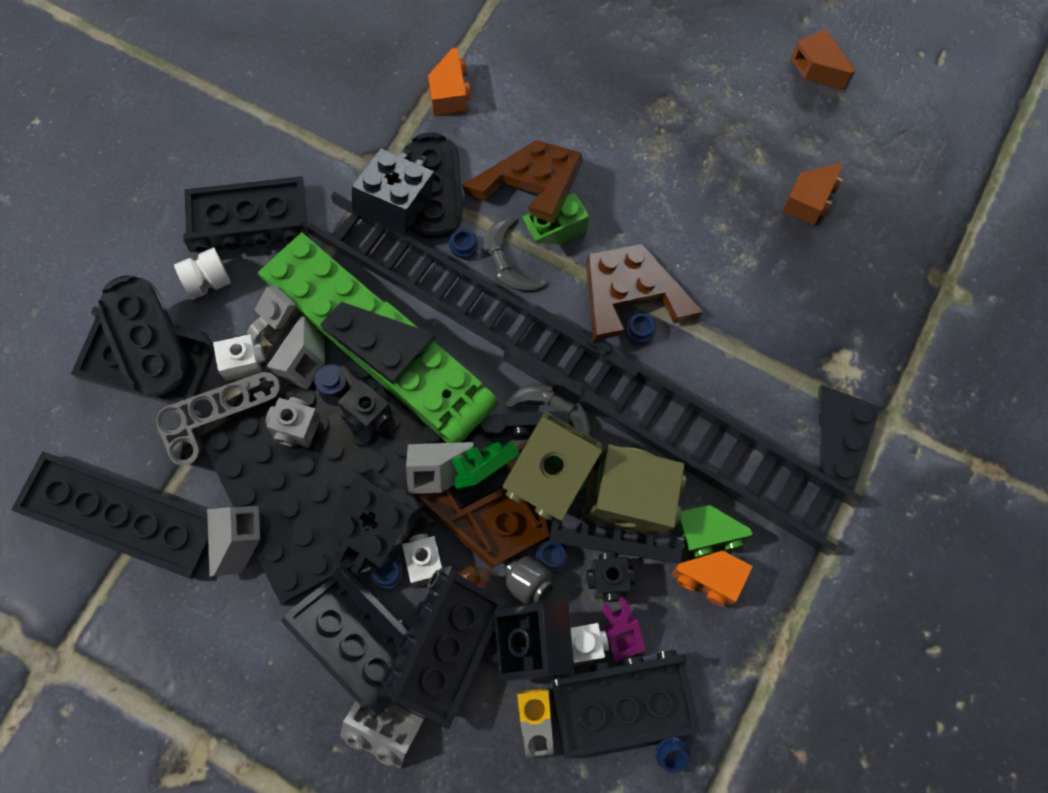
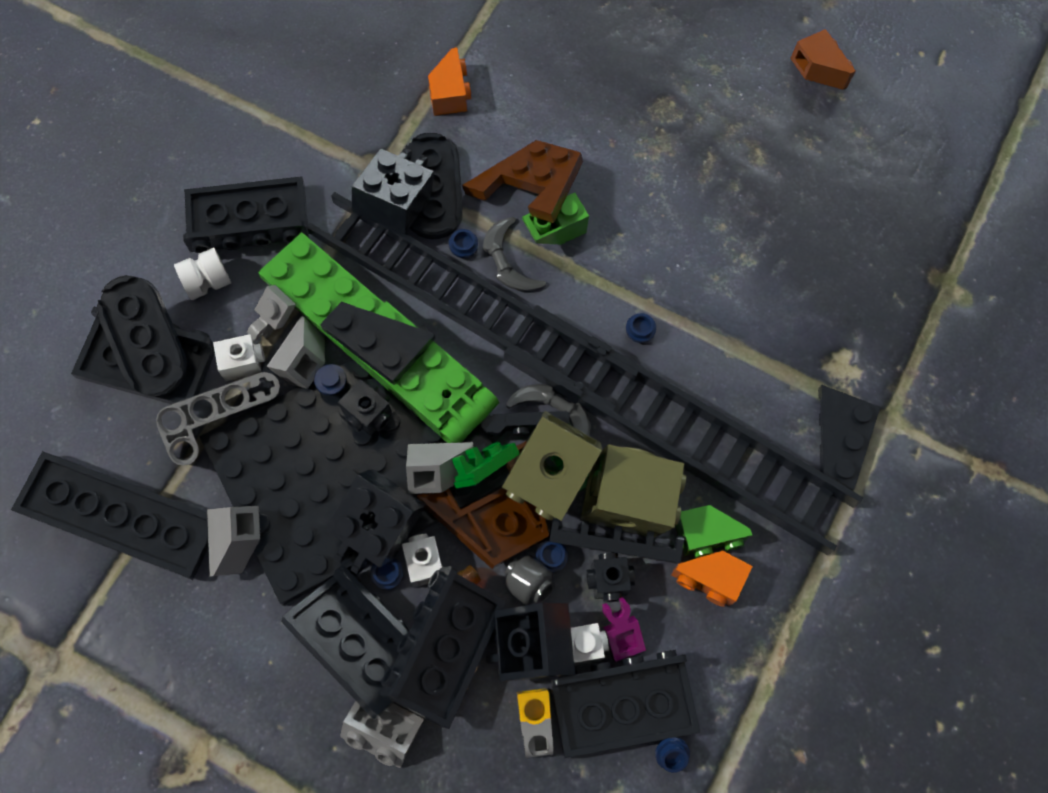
light grey brick [266,397,320,448] -> none
wing [586,244,703,342] -> none
dark orange slope [782,163,843,225] -> none

